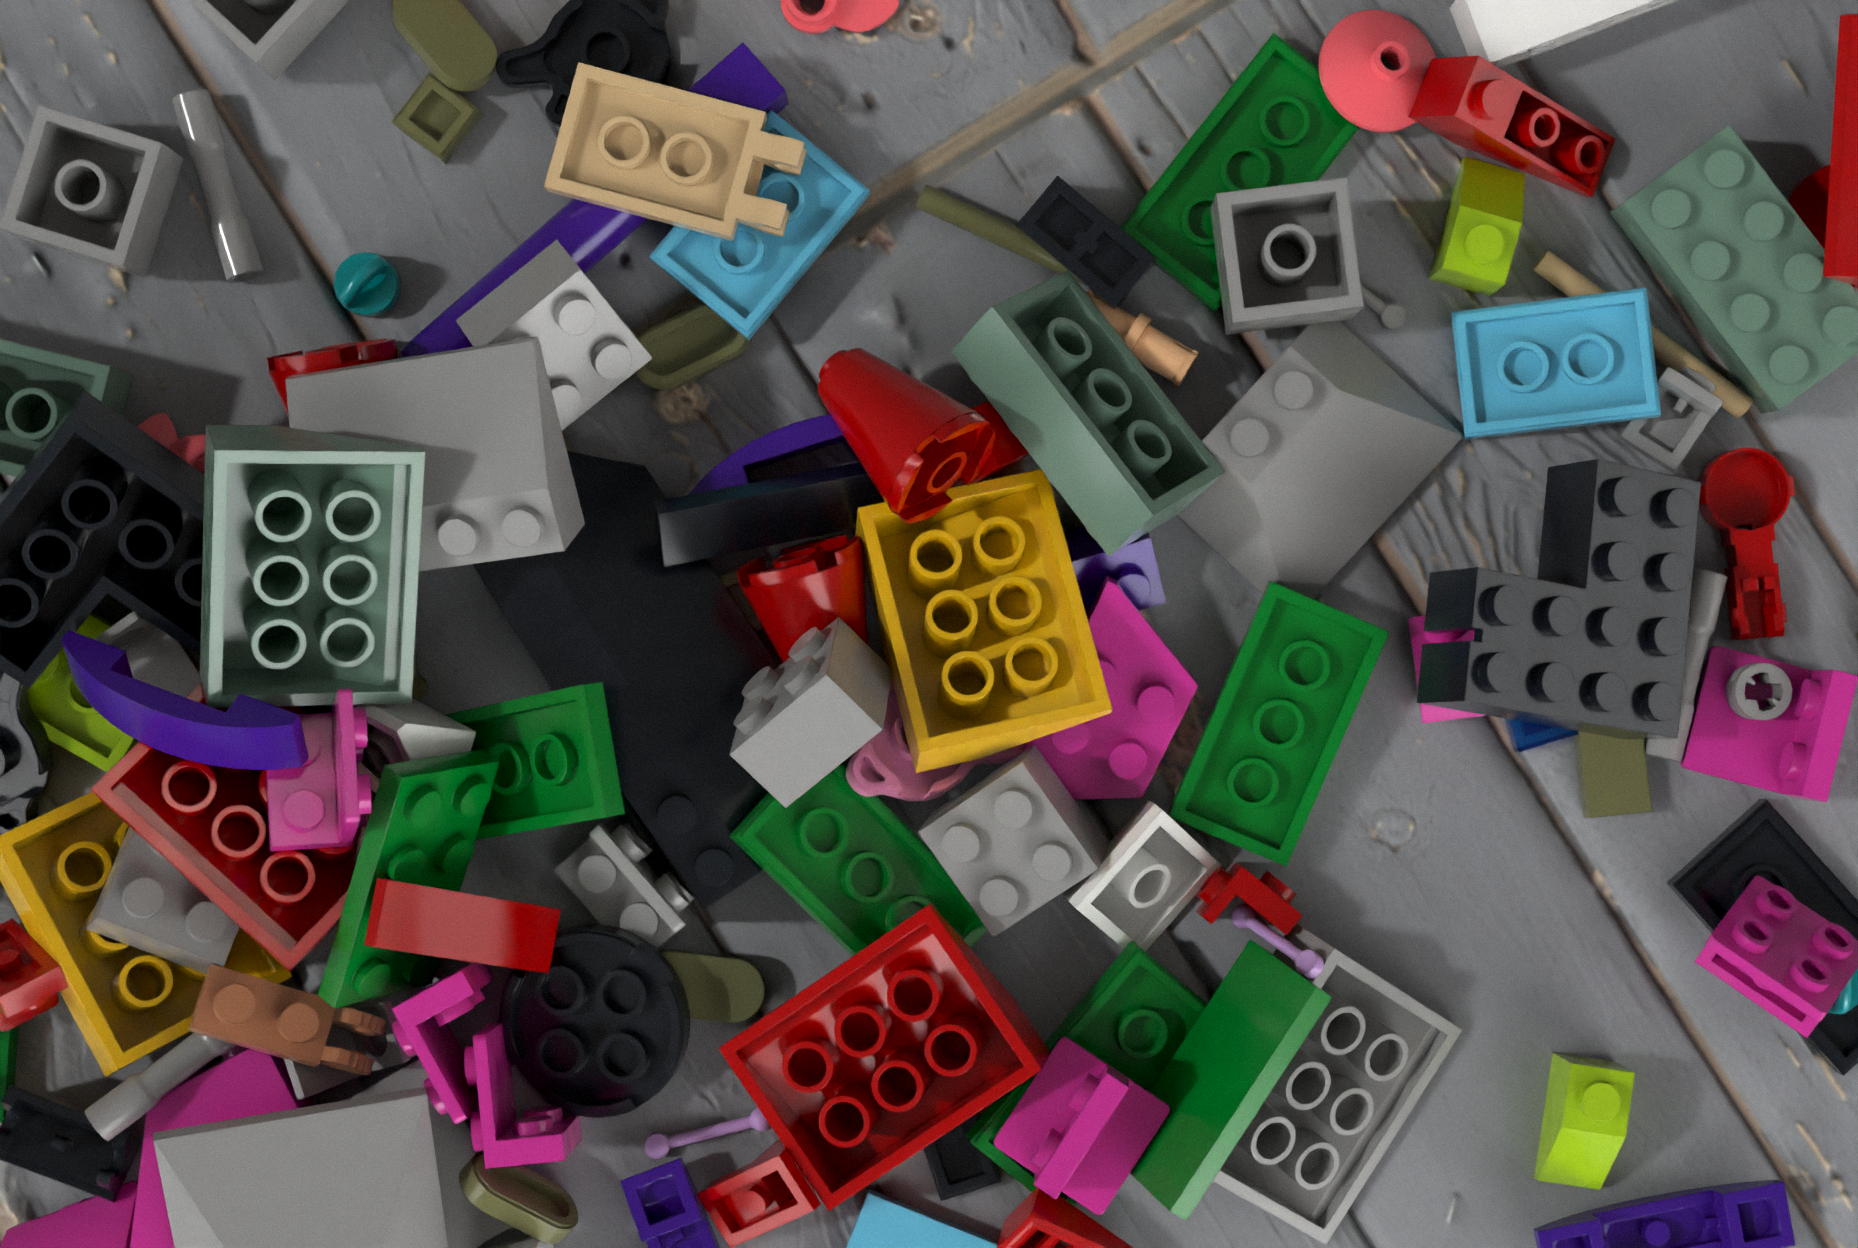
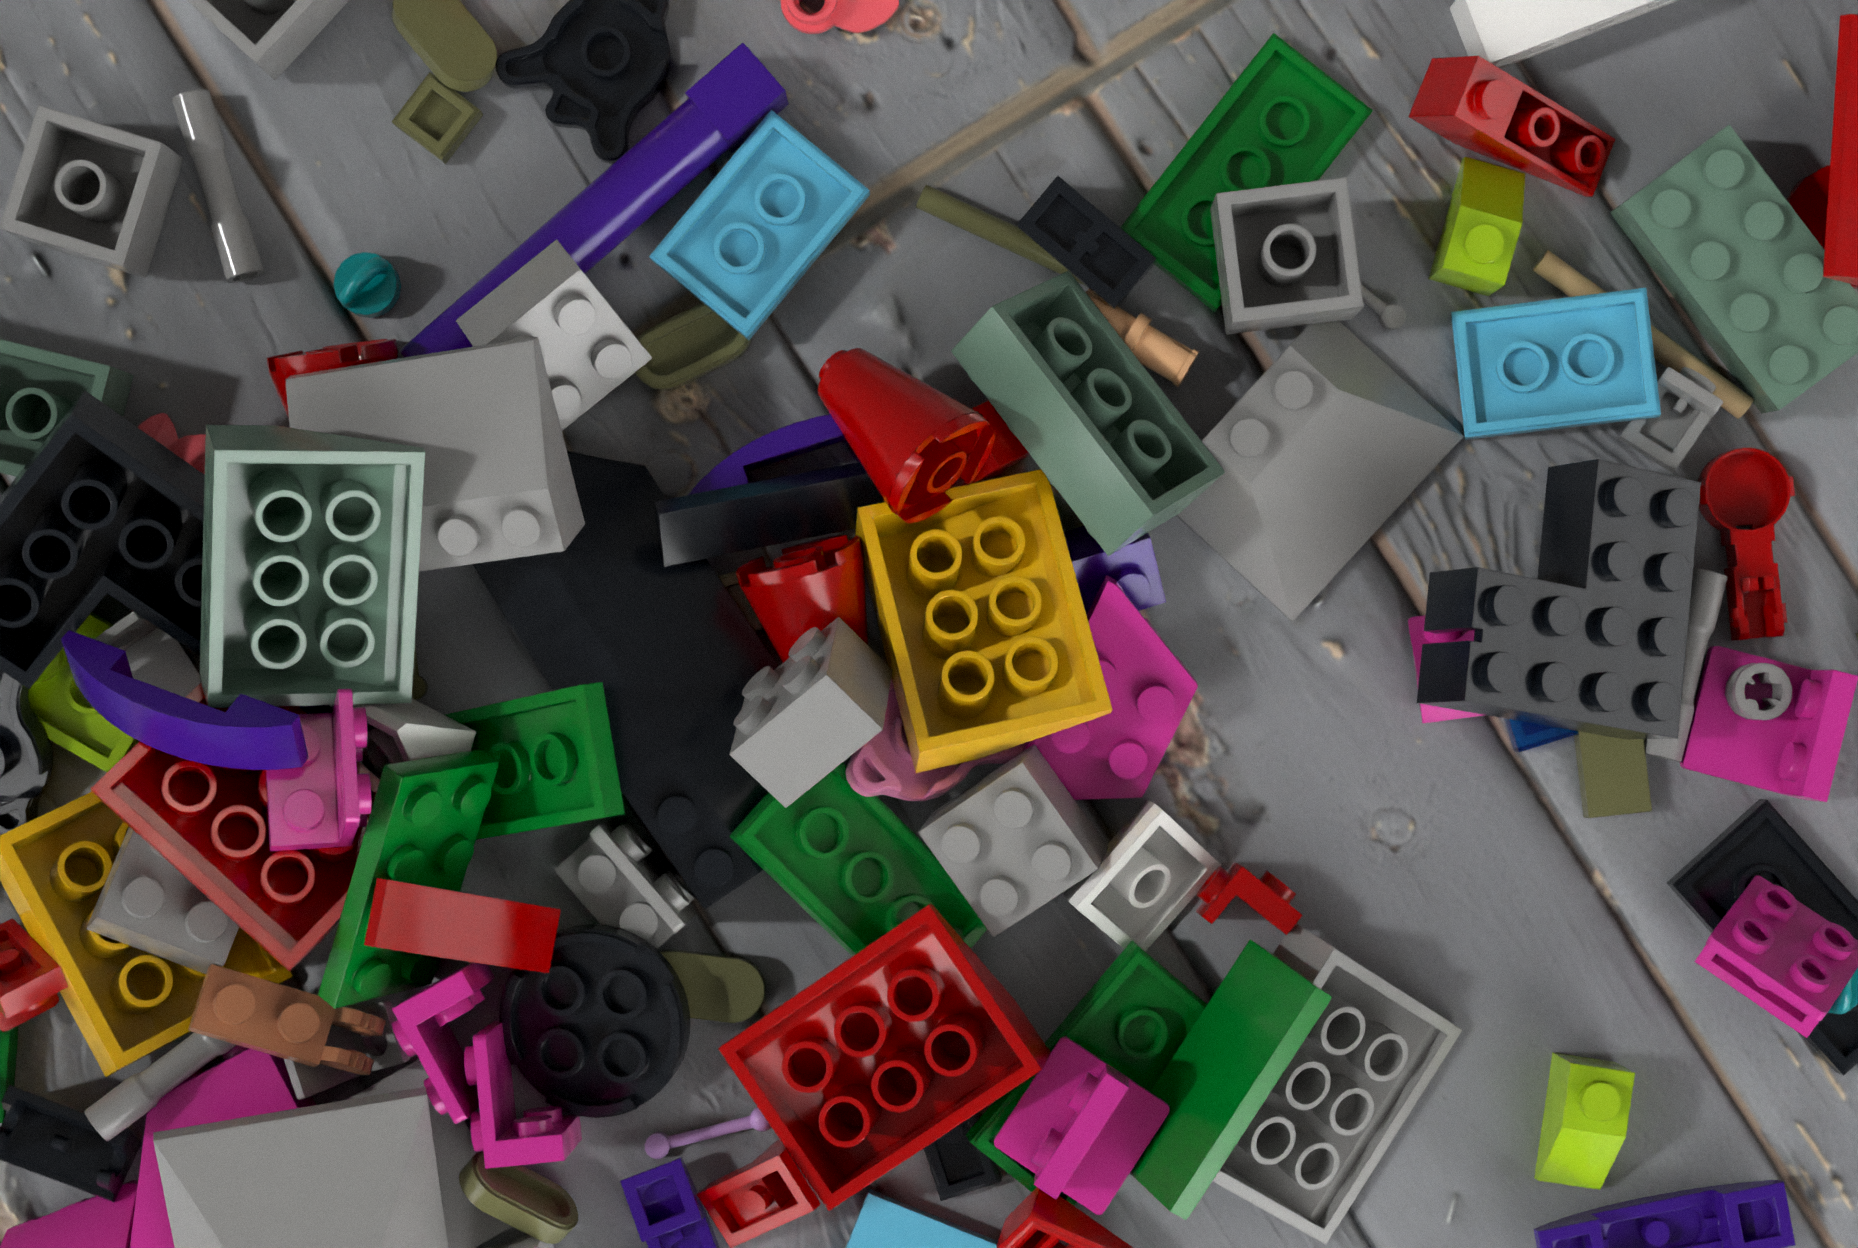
tan tile [544,62,807,241] -> none
green plate [1167,580,1389,867] -> none
lavender hinge [1232,904,1324,979] -> none
coral dish [1318,9,1436,133] -> none

